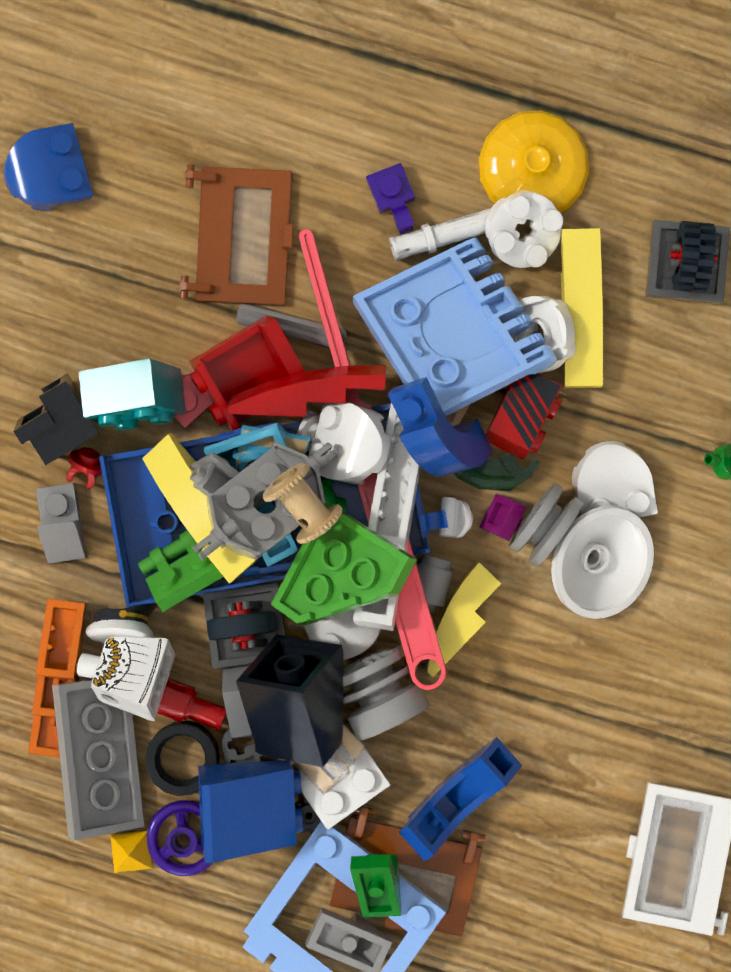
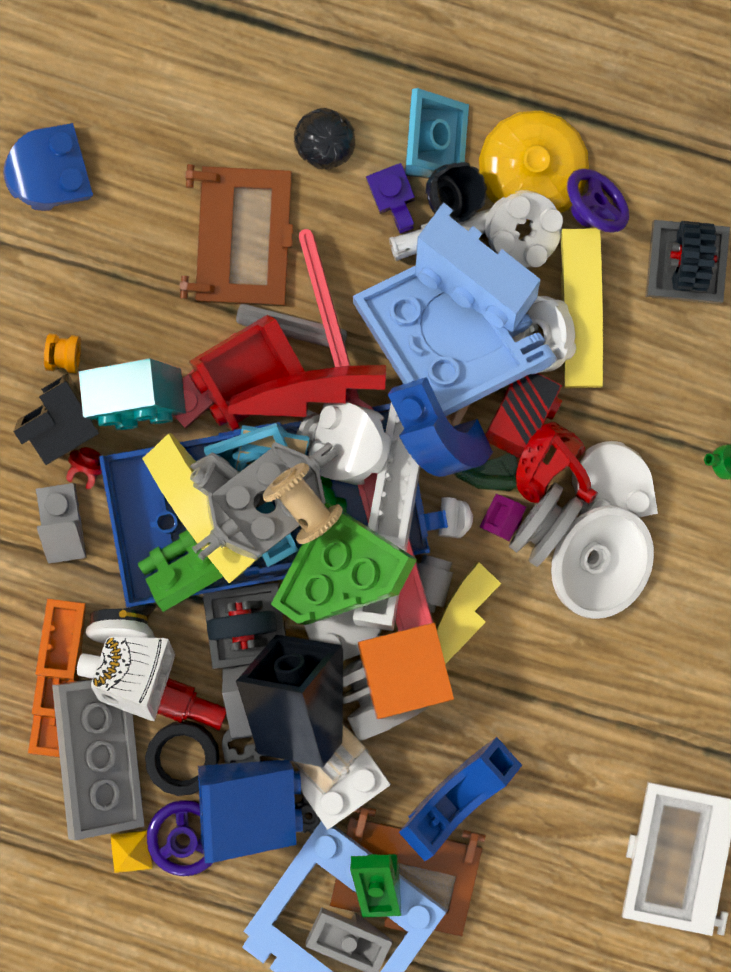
none -> light orange wheel [44,333,81,374]
none -> black hair [294,108,355,170]
none -> orange tile [357,623,454,719]
none -> medium azure slope [405,88,469,178]
none -> light blue wedge [415,202,541,332]
none -> black hair [425,162,487,223]
none -> red helmet [516,422,598,505]
none -> dark purple piece [567,169,629,233]

